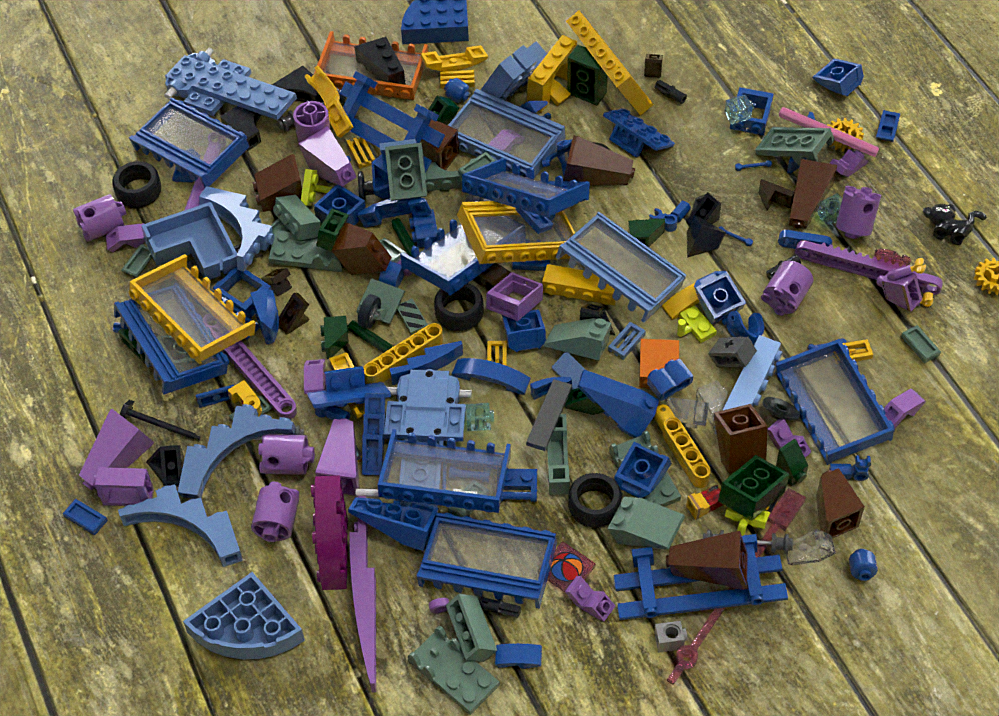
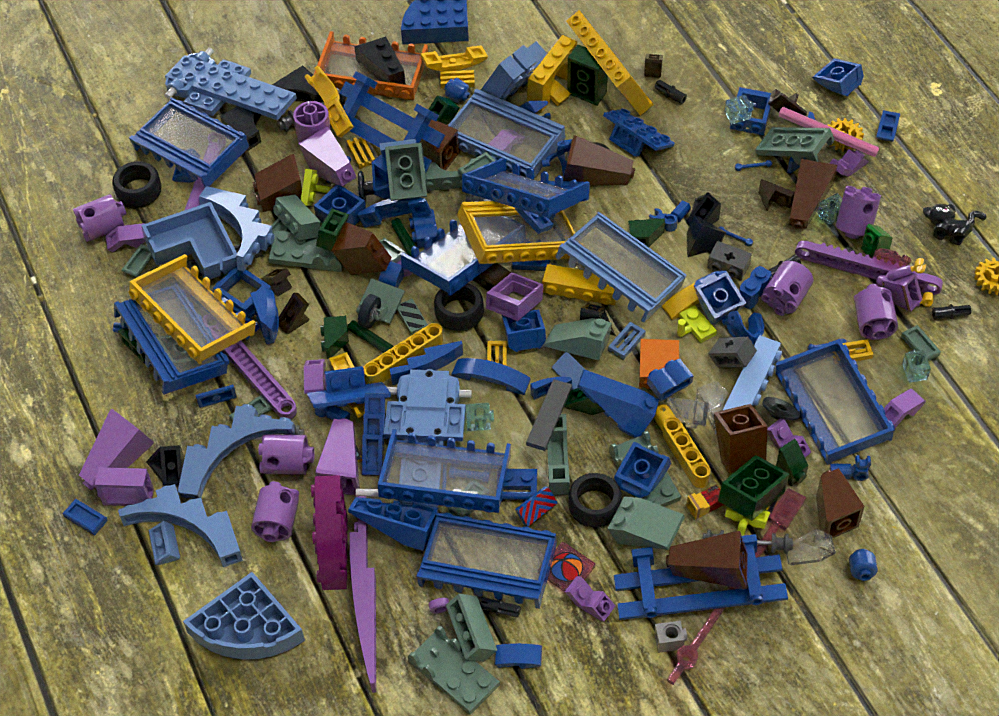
black piece [120,399,201,441] -> none
yellow leg [228,380,262,417] -> none
blue beam [778,230,833,251] -> none
none -> medium blue slope [149,521,180,565]
none -> tile [515,486,558,527]
none -> dark grey brick [707,241,752,281]
none -> blue brick [739,266,771,309]
none -> dark brown panel [768,89,807,124]
none -> medium lavender cylinder [854,284,898,340]
none -> green slope [861,224,893,258]
none -> clear light blue brick [902,350,931,383]
none -> black axle [932,304,972,320]

